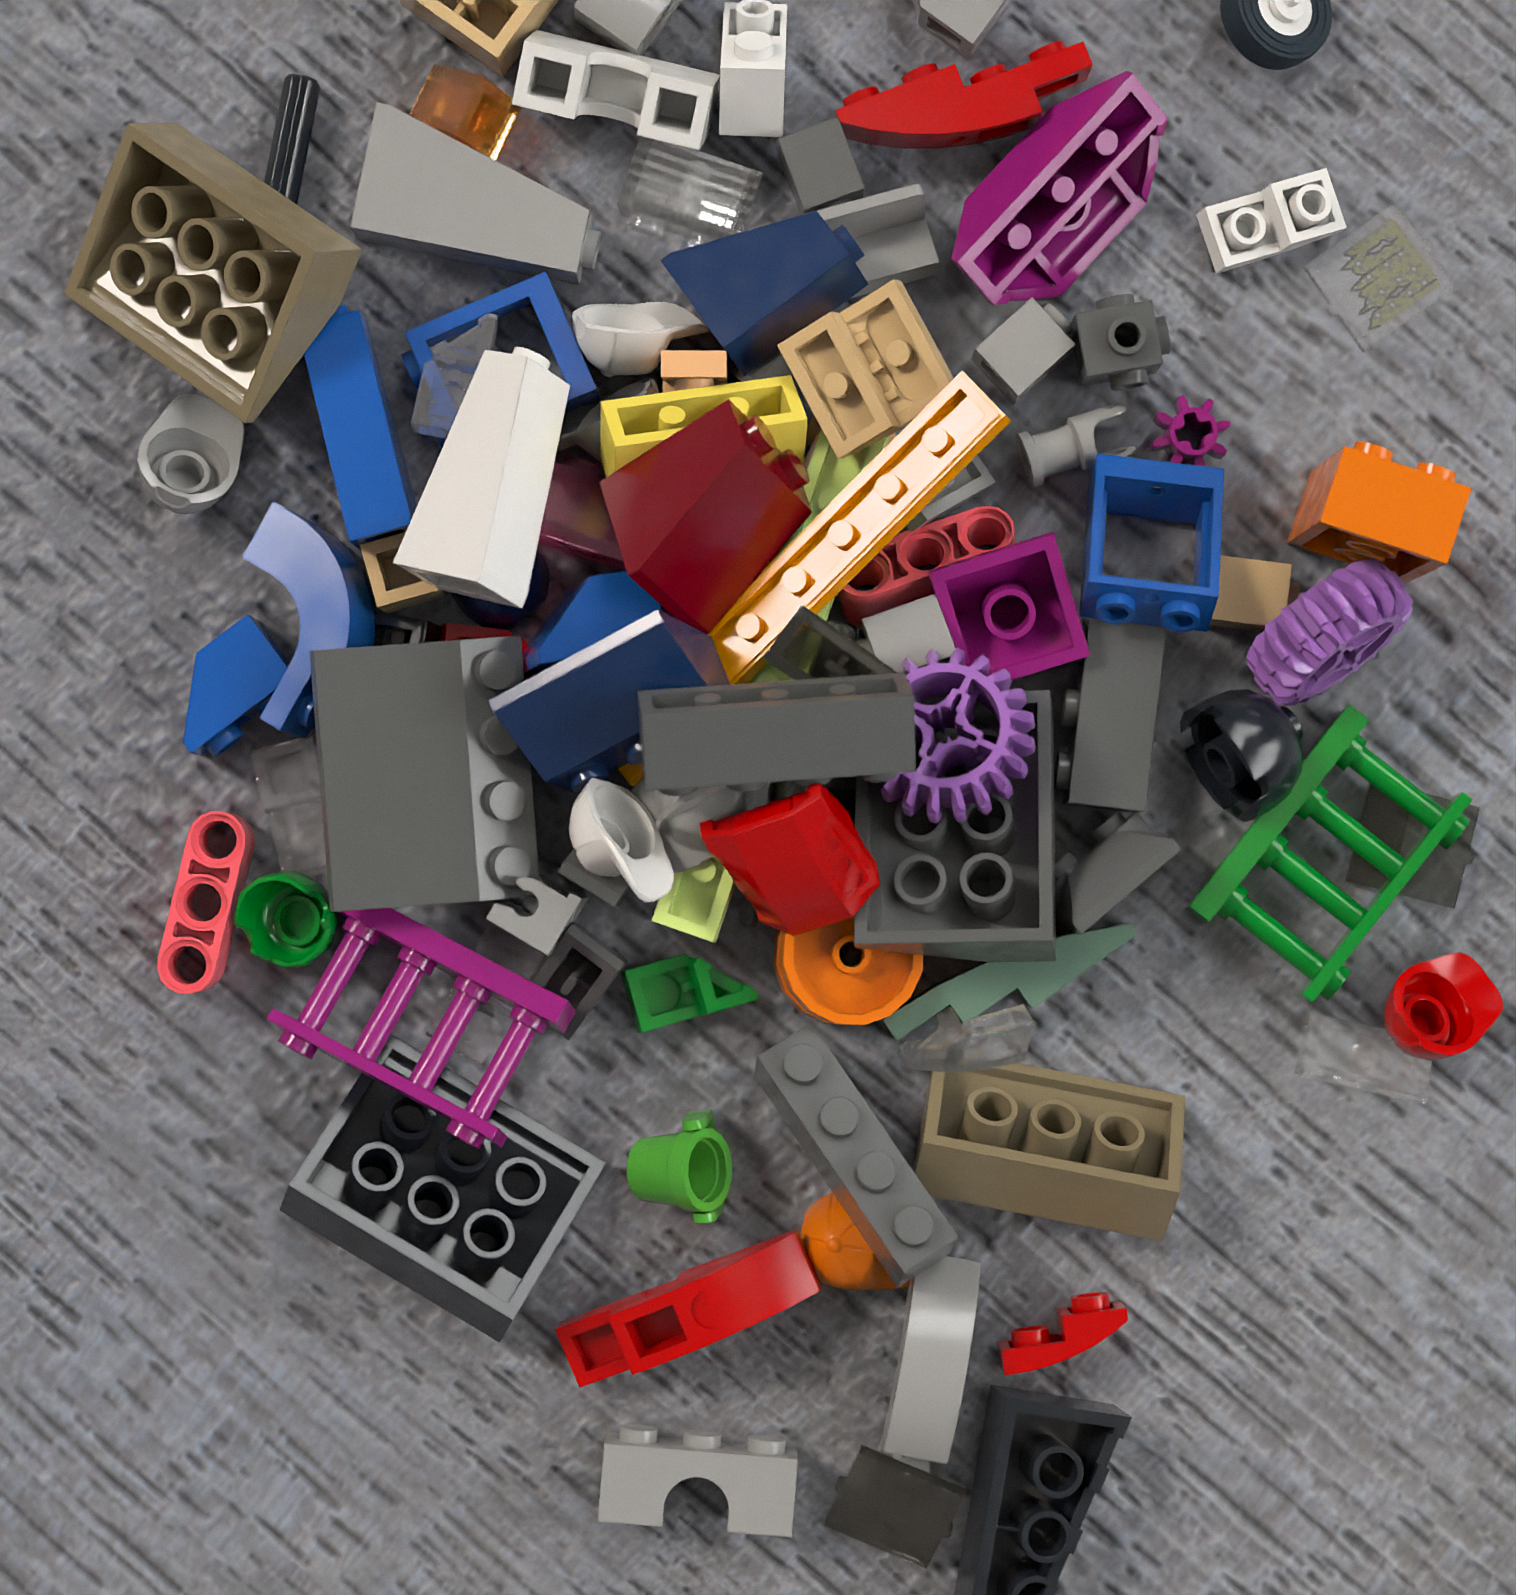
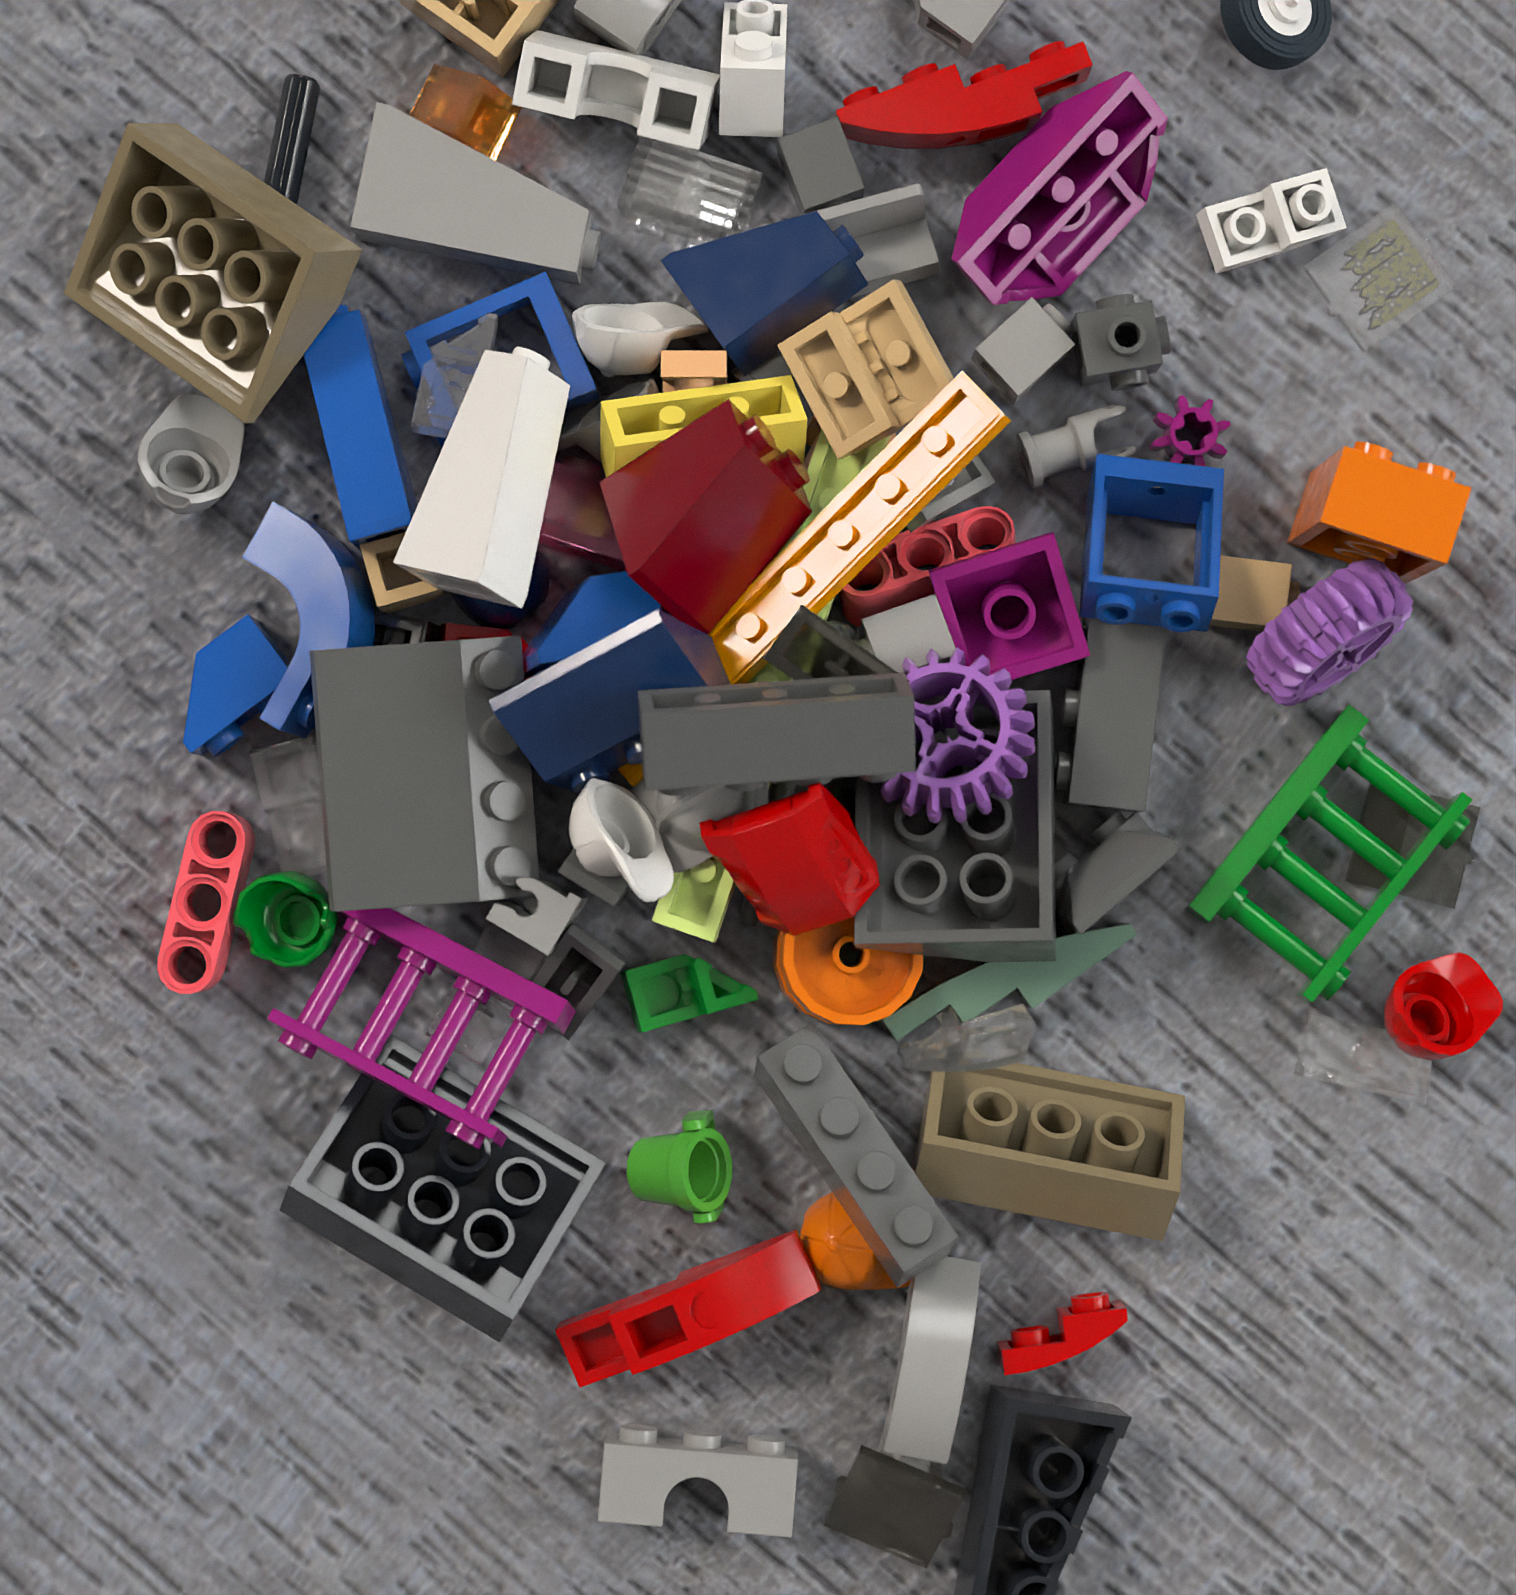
black cylinder [1180,689,1303,822] -> none

